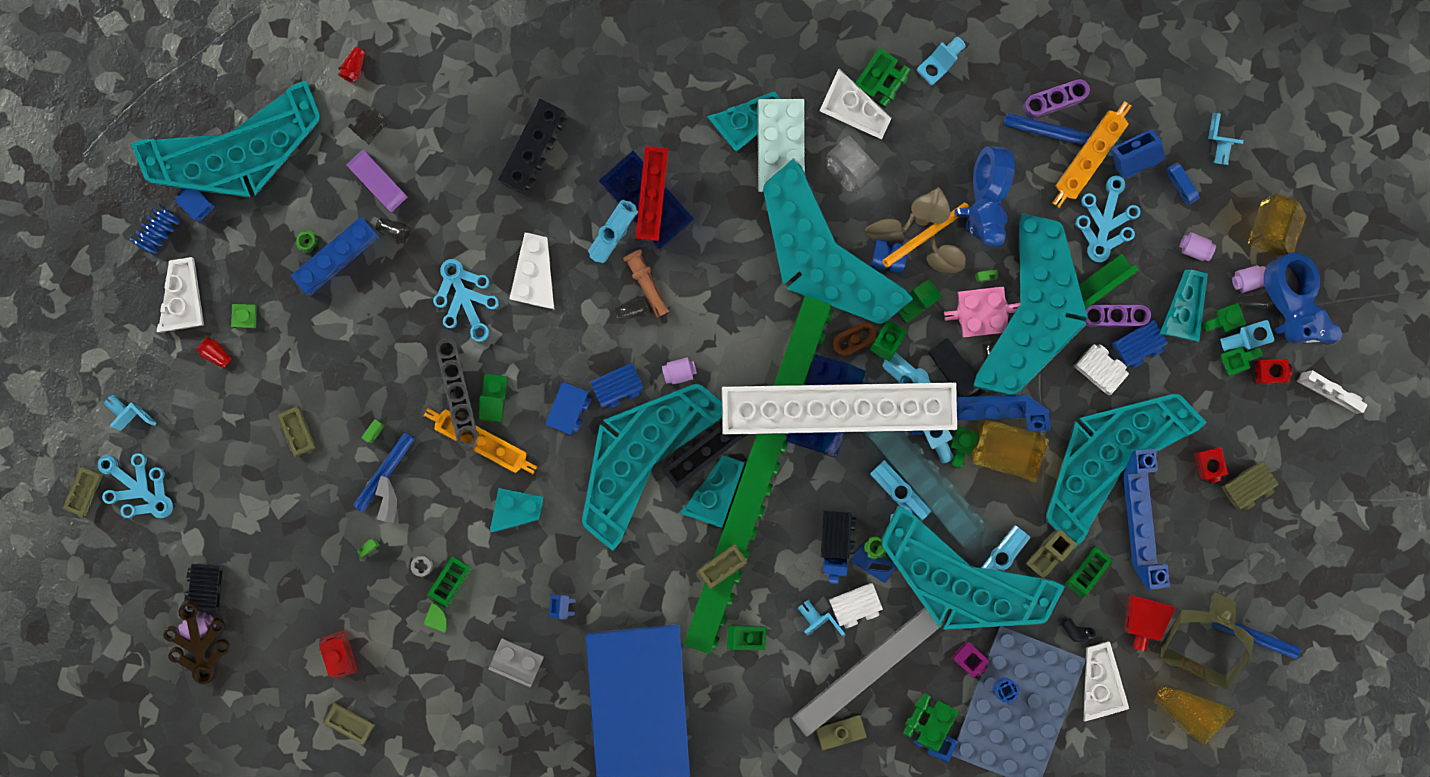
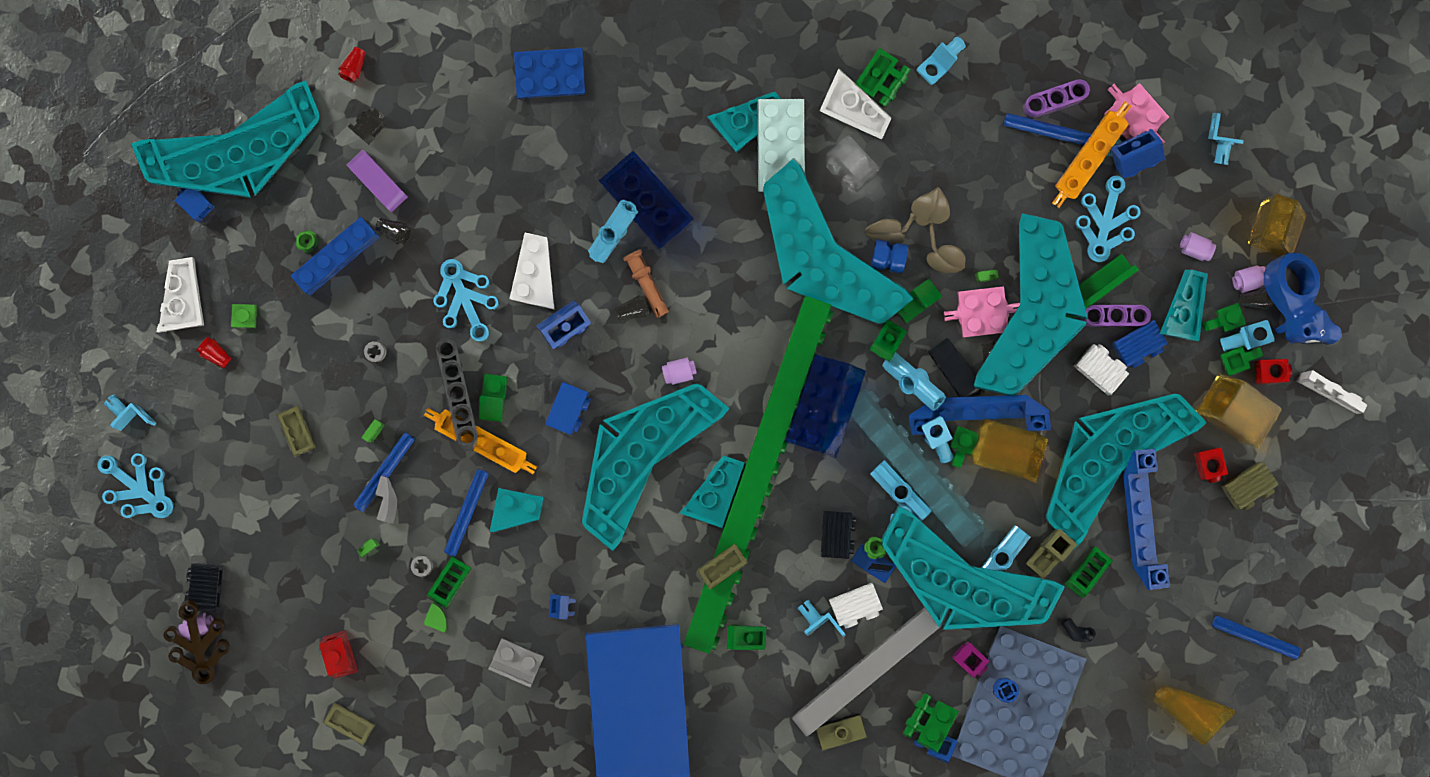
olive plate [62,466,103,517] -> none
blue piece [129,203,180,254] -> none
black brick [498,99,567,195] -> none
blue brick [590,363,644,409] -> none
red plate [635,146,668,241] -> none
black brick [663,420,748,489] -> none
white plate [722,383,957,434] -> none
blue tile [823,557,848,584] -> none
reddish brown plate [833,322,876,356] -> none
light orange piece [882,203,970,267] -> none
blue animal [954,146,1015,246] -> none
white wing [1083,641,1129,721] -> none
red torso [1125,595,1175,652] -> none
olive piece [1160,592,1254,690] -> none
blue beam [1166,162,1200,205] -> none
none -> light grey bush [364,341,386,362]
none -> blue axle [444,469,489,556]
none -> blue plate [514,48,585,99]
none -> blue brick [536,300,591,349]
none -> bright pink plate [1104,83,1169,144]
none -> clear yellow slope [1196,374,1282,448]

